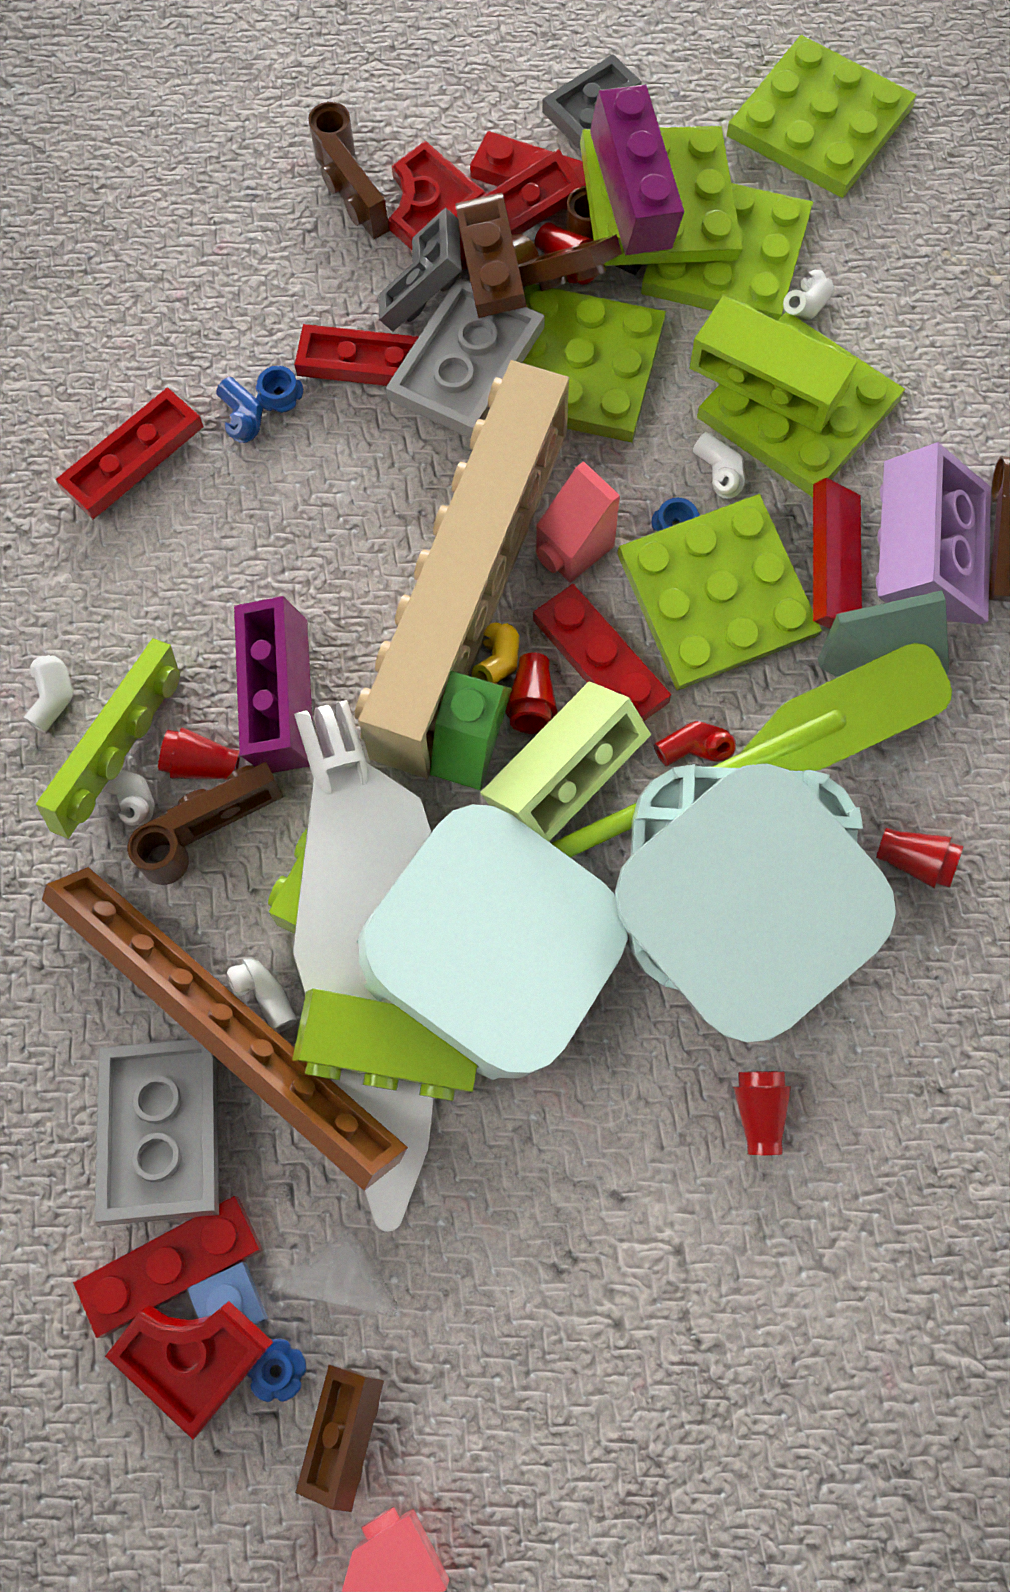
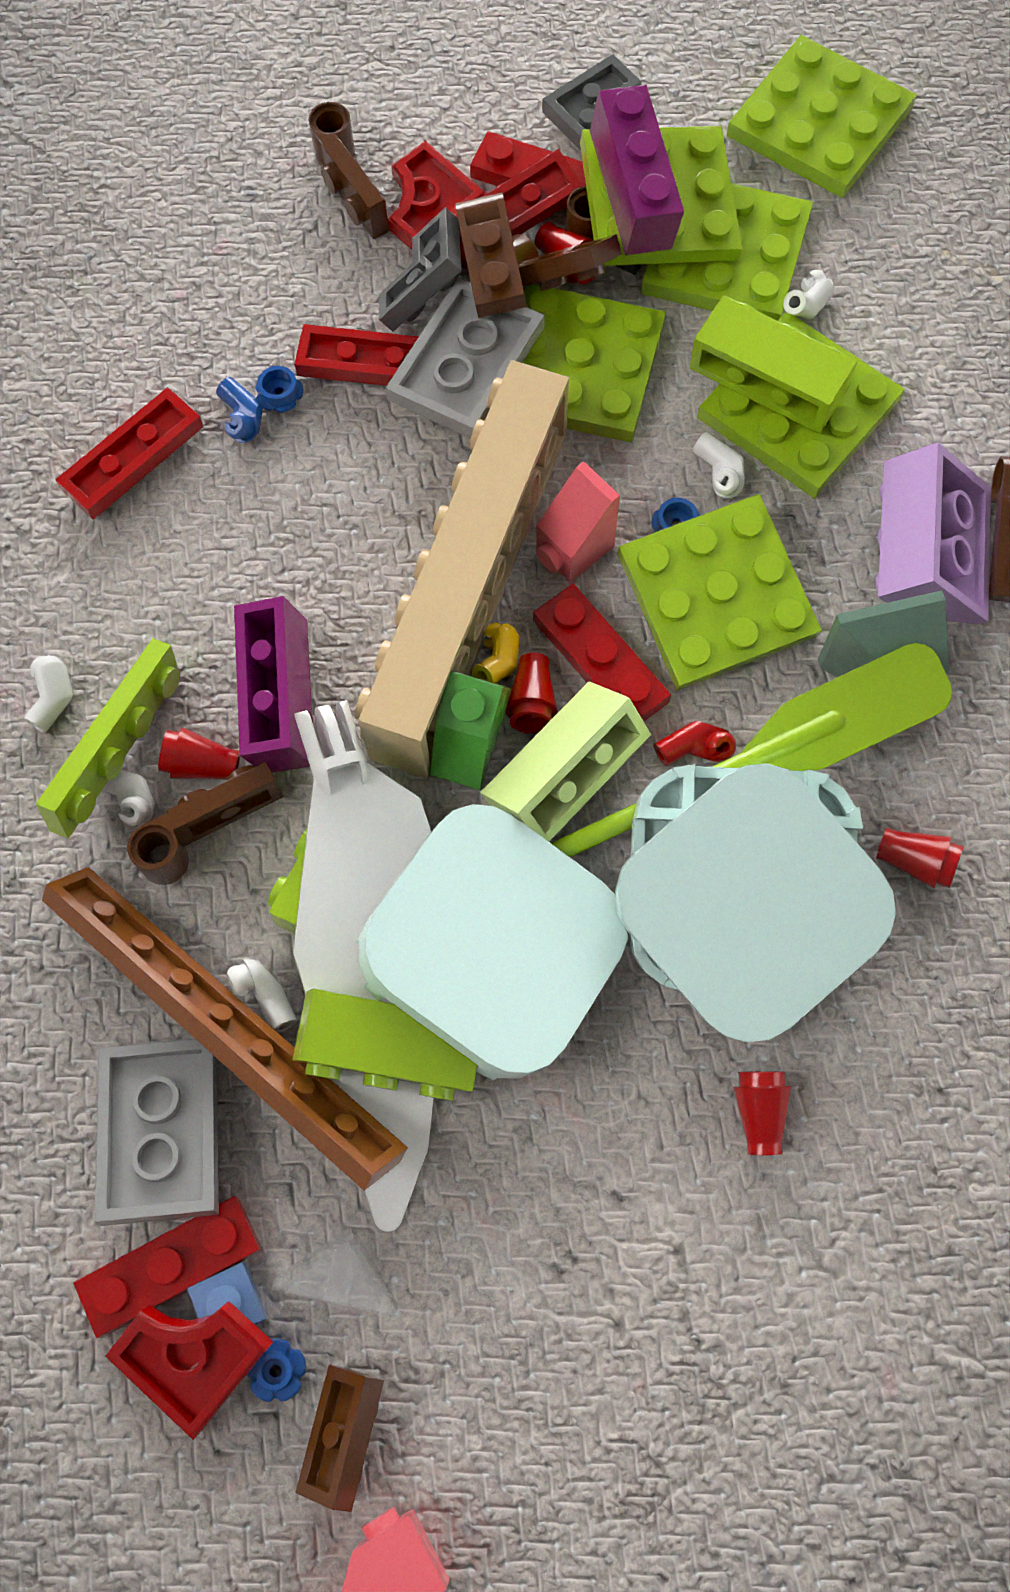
red tile [813,477,862,629] -> none

